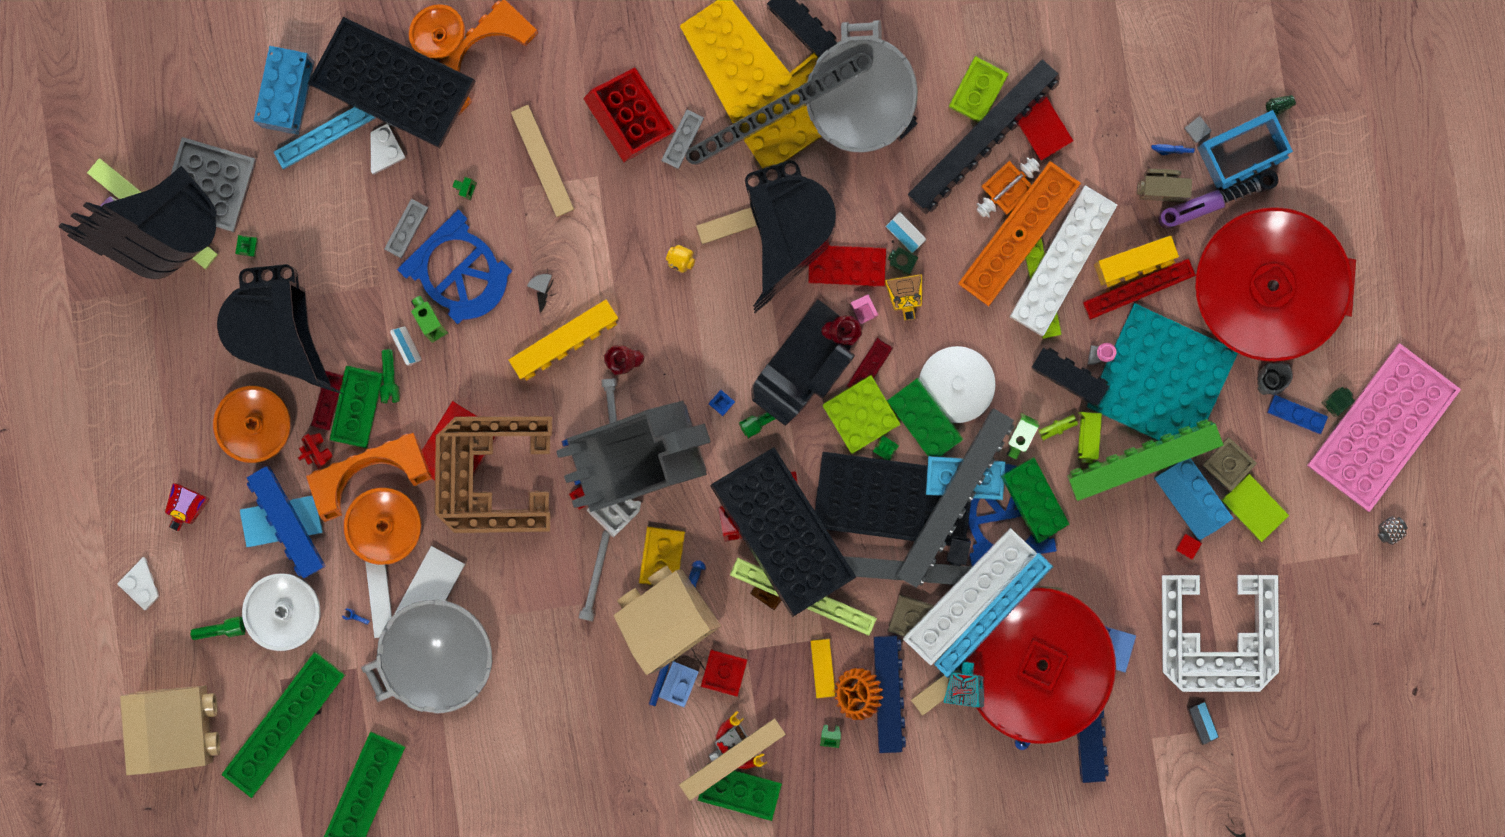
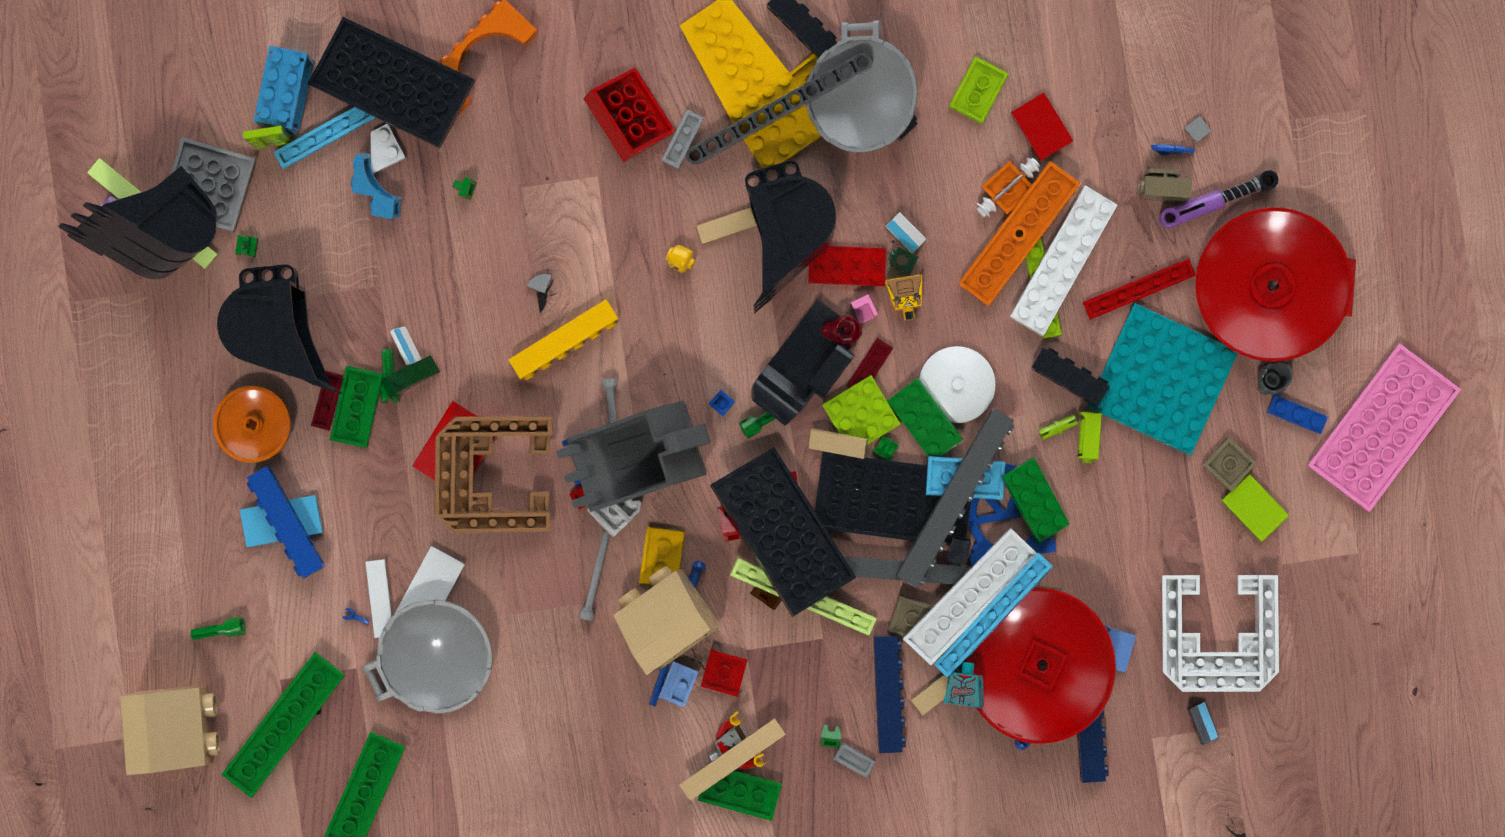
white wing [117,557,160,610] -> none
torso [165,483,210,531] -> none
white dish [242,574,321,651] -> none
red hips [298,433,333,469] -> none
orange arch [306,433,432,522] -> none
orange dish [344,488,422,565] -> none
light grey plate [384,199,429,259] -> none
blue window [397,210,512,324] -> none
orange dish [409,4,465,59] -> none
bright green torso [411,296,448,343] -> none
tan tile [511,105,574,217] -> none
dark red piece [603,345,645,375] -> none
yellow tile [810,639,836,698] -> none
orange gear [834,668,884,720] -> none
black brick [908,59,1060,214] -> none
torso [1006,413,1039,459] -> none
bright green brick [1067,419,1224,501] -> none
light grey tile [1087,345,1101,365] -> none
yellow brick [1094,235,1179,288] -> none
bright pink plate [1097,343,1116,362] -> none
dark azure slope [1154,458,1234,541] -> none
red tile [1175,534,1202,560] -> none
dark azure hose [1197,110,1293,190] -> none
clear green cone [1265,95,1296,117] -> none
clear green brick [1321,387,1355,417] -> none
dark grey head [1378,516,1408,545] -> none
none -> lime plate [243,126,292,149]
none -> dark azure arch [351,153,402,219]
none -> dark green slope [381,355,440,399]
none -> tan tile [809,429,868,459]
none -> light grey tile [833,742,876,778]

